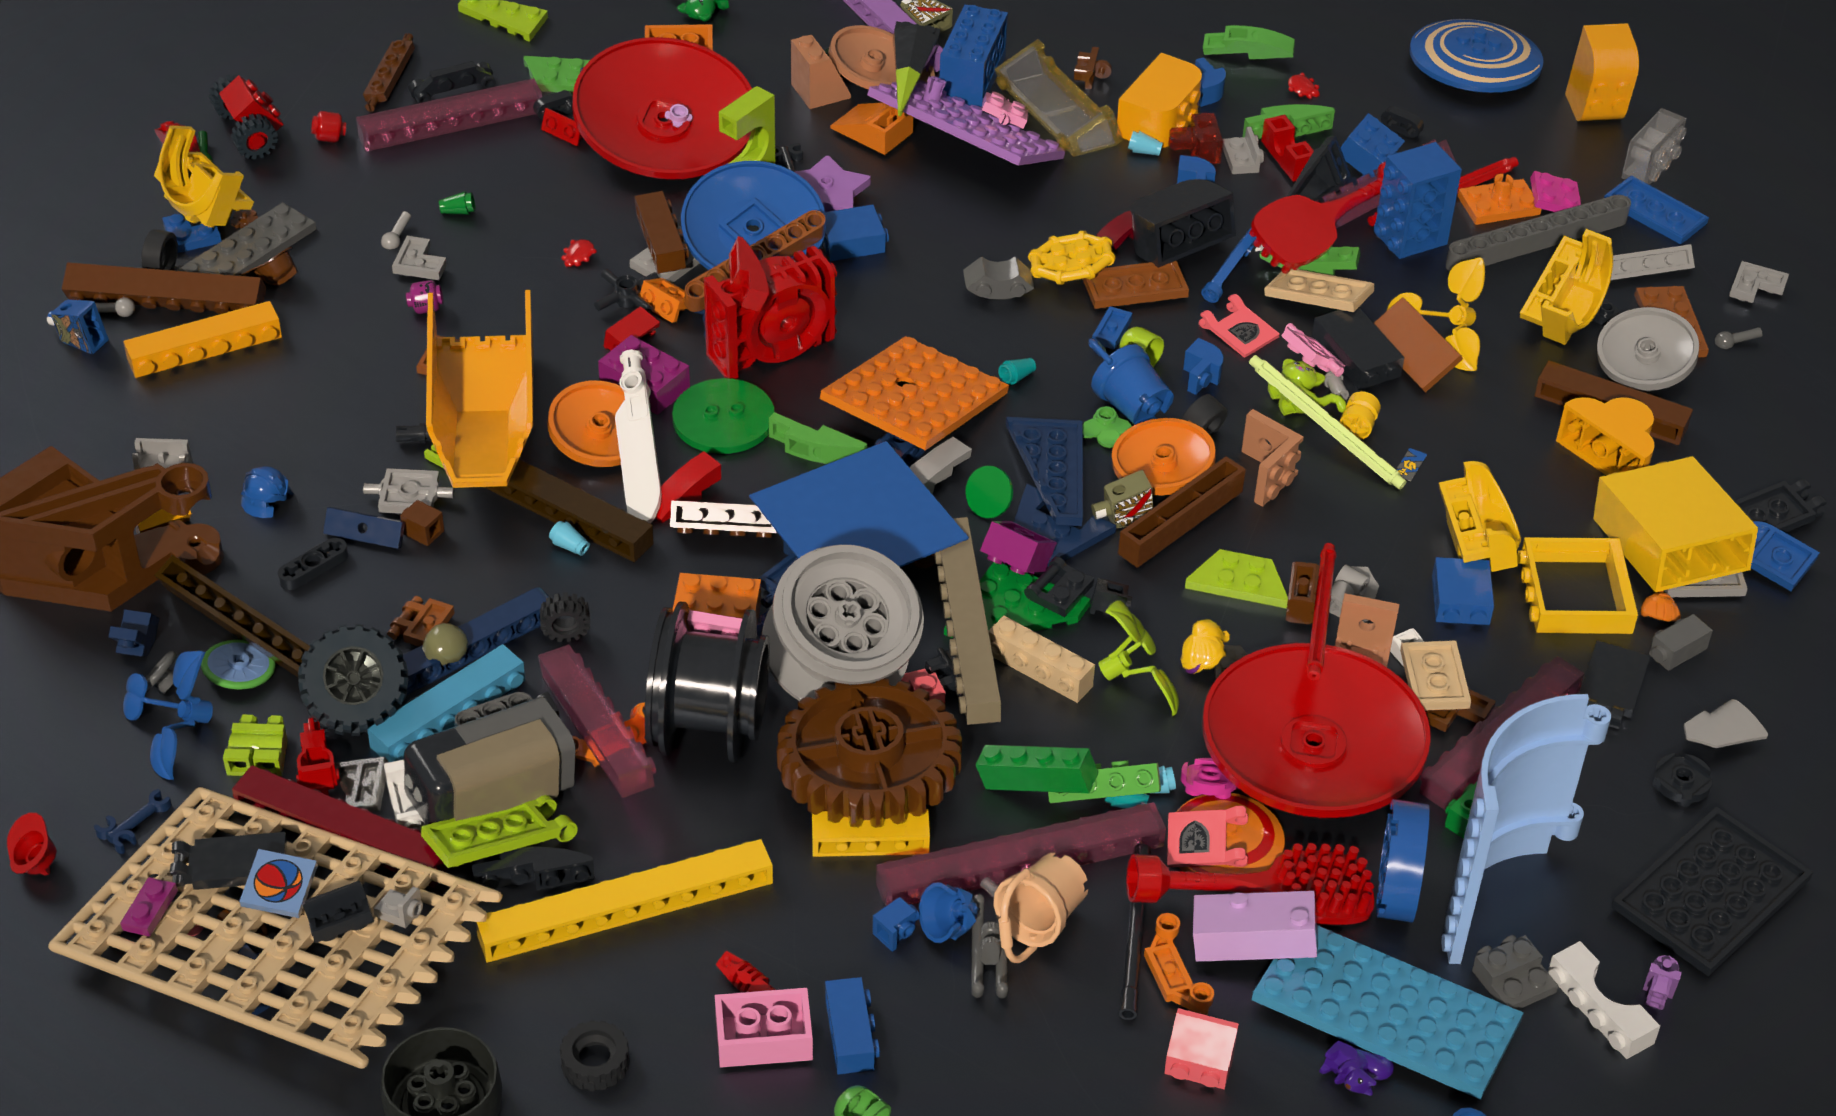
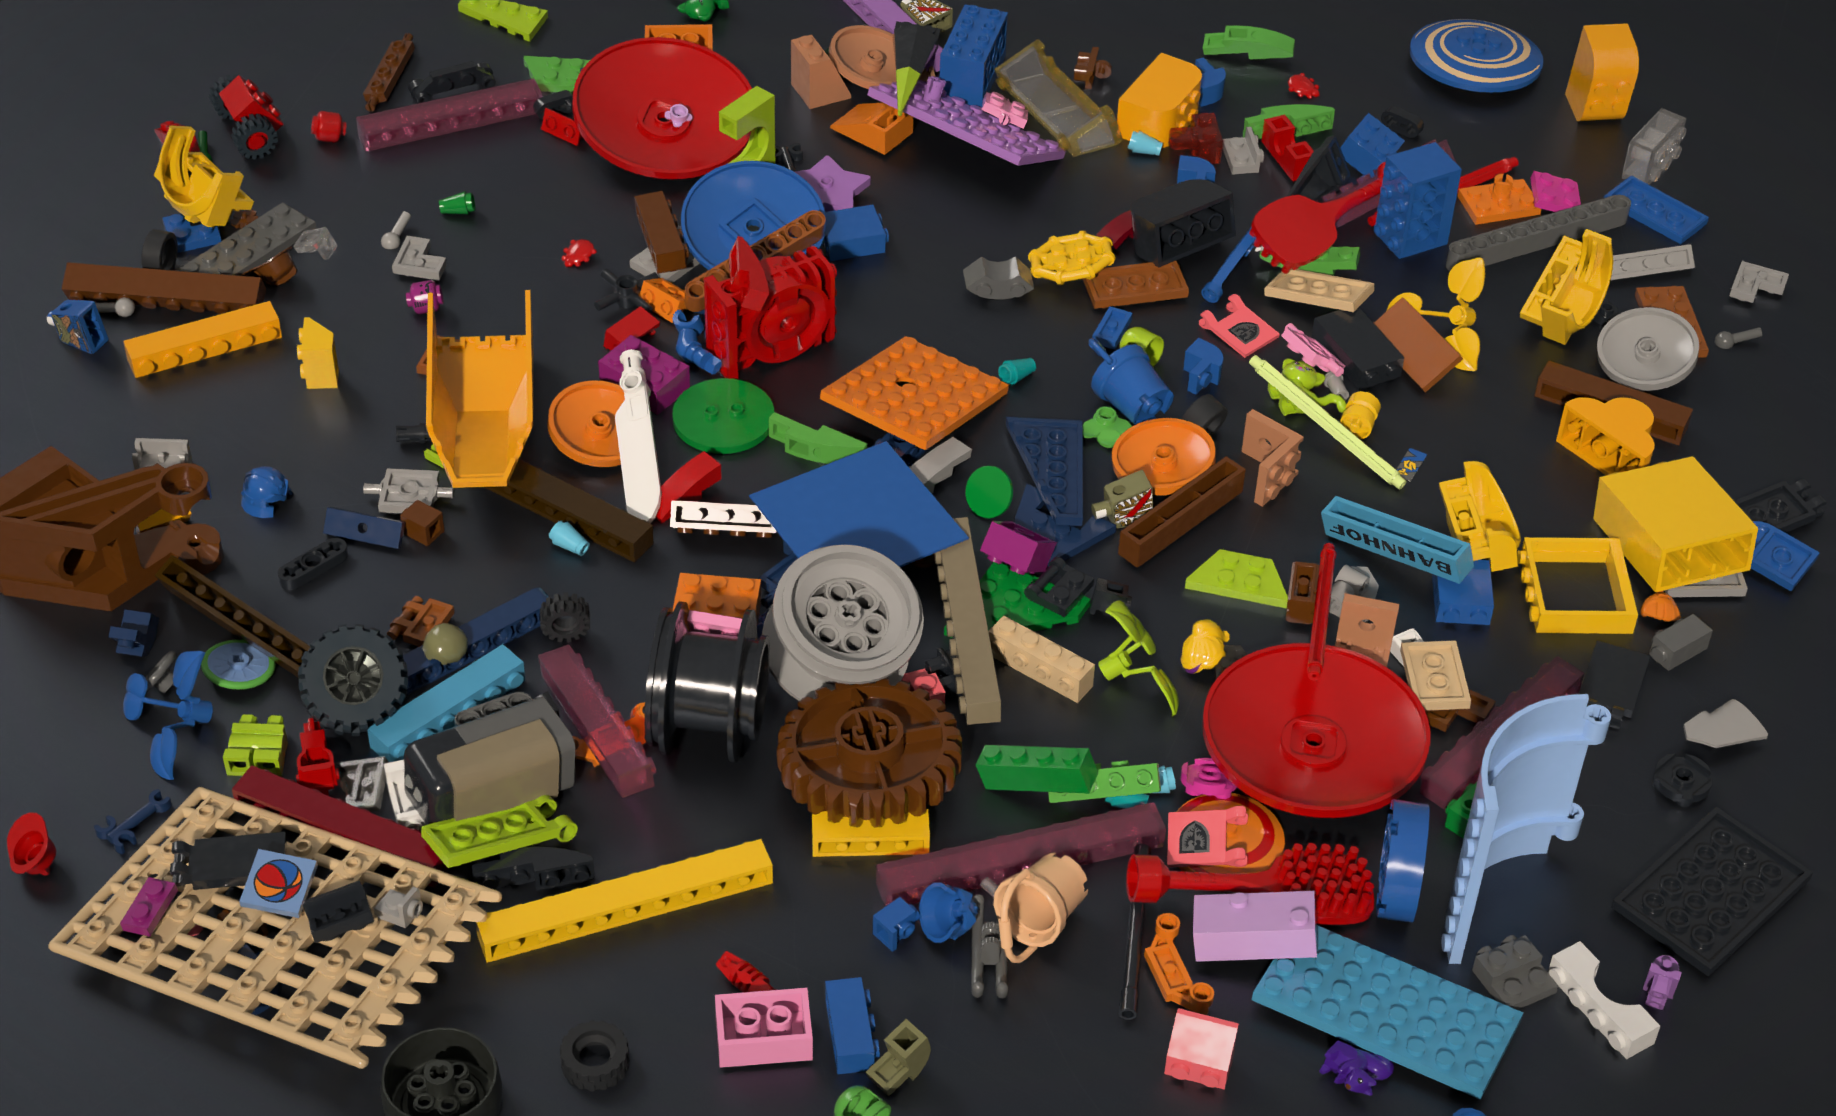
none -> clear bracket [293,227,337,260]
none -> yellow slope [297,317,339,389]
none -> blue piece [672,310,722,374]
none -> olive brick [866,1019,931,1096]
none -> dark azure brick [1321,496,1474,584]

